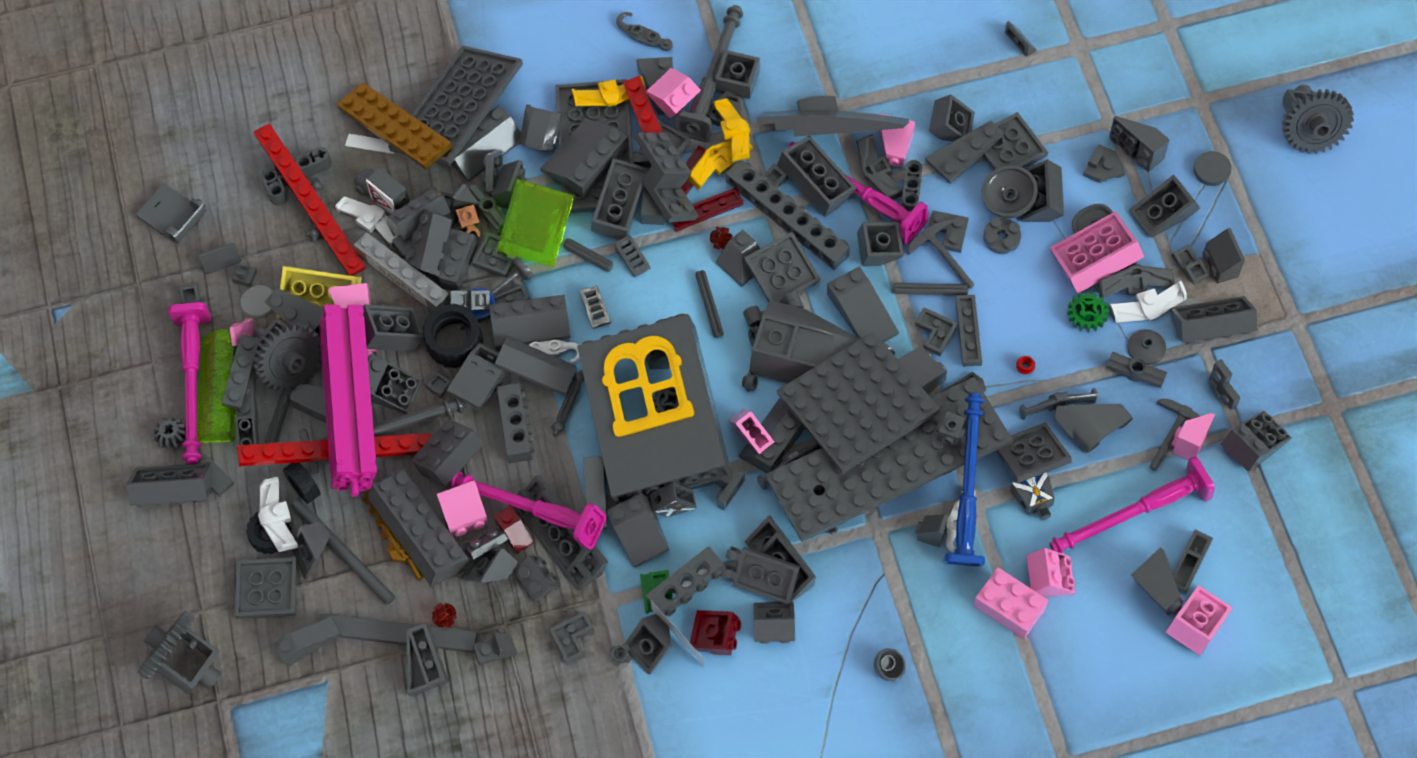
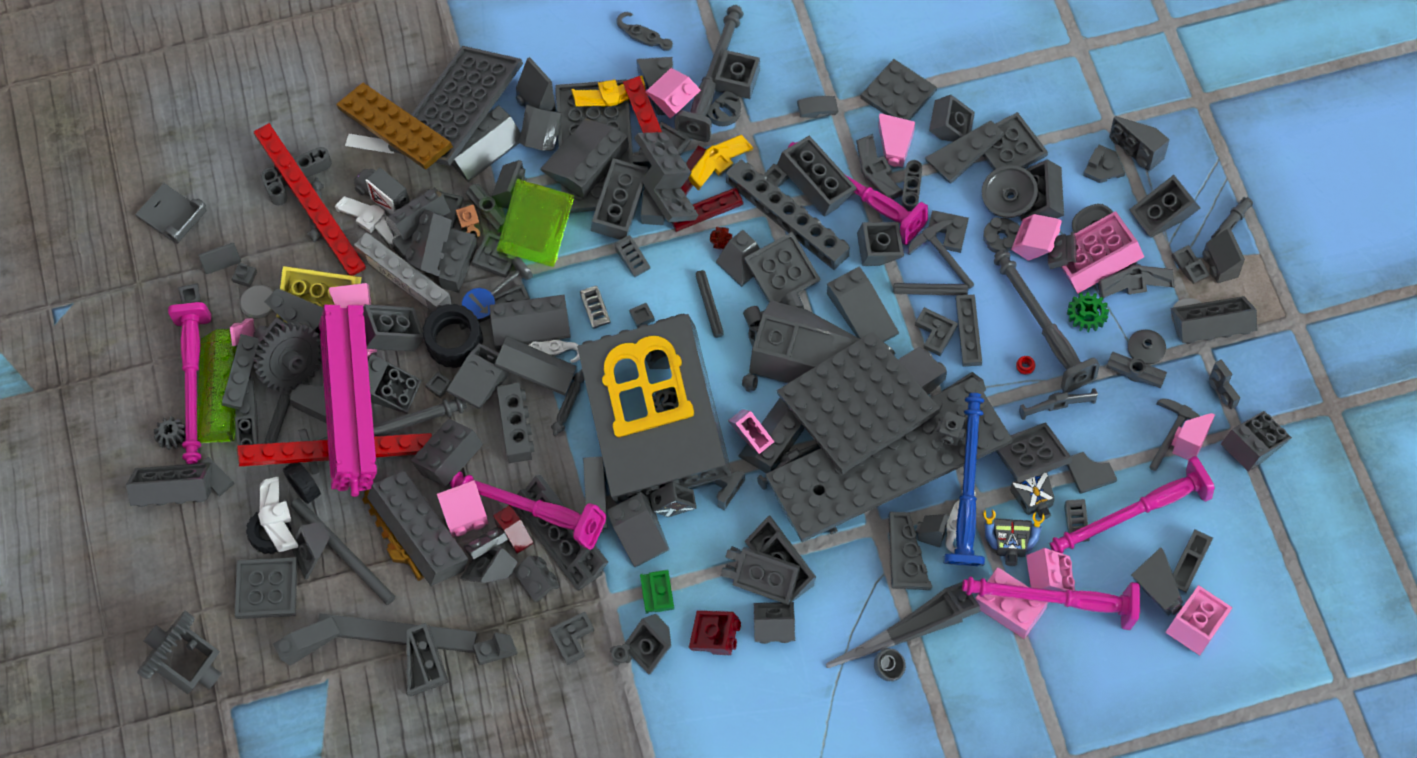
clear red gear [432,603,457,628] -> none
dark grey slope [449,184,479,212] -> none
dark grey slope [449,290,490,310] -> none
dark grey plate [483,150,503,192] -> none
dark grey axle [563,238,613,271] -> none
dark grey brick [646,546,725,617] -> none
white sticker [651,600,704,667] -> none
yellow plate [713,99,750,162] -> none
dark grey slope [756,110,909,137] -> none
dark grey slope [1005,21,1037,56] -> none
dark grey panel [1055,404,1133,453] -> none
white plate [1109,280,1187,323] -> none
dark grey tile [1194,151,1232,186] -> none
dark grey piece [1282,84,1354,154] -> none
none -> dark grey slope [516,57,556,112]
none -> dark grey plate [629,303,655,327]
none -> dark grey plate [826,581,981,668]
none -> dark grey plate [861,59,937,120]
none -> dark grey wing [888,512,932,590]
none -> dark pink piece [962,576,1140,630]
none -> torso [982,509,1045,566]
none -> dark grey piece [994,250,1100,393]
none -> bright pink slope [1011,214,1062,261]
none -> dark grey plate [1048,232,1077,269]
none -> dark grey slope [1064,499,1090,542]
none -> dark grey tile [1067,452,1117,494]
none -> dark grey pin [1211,197,1253,239]

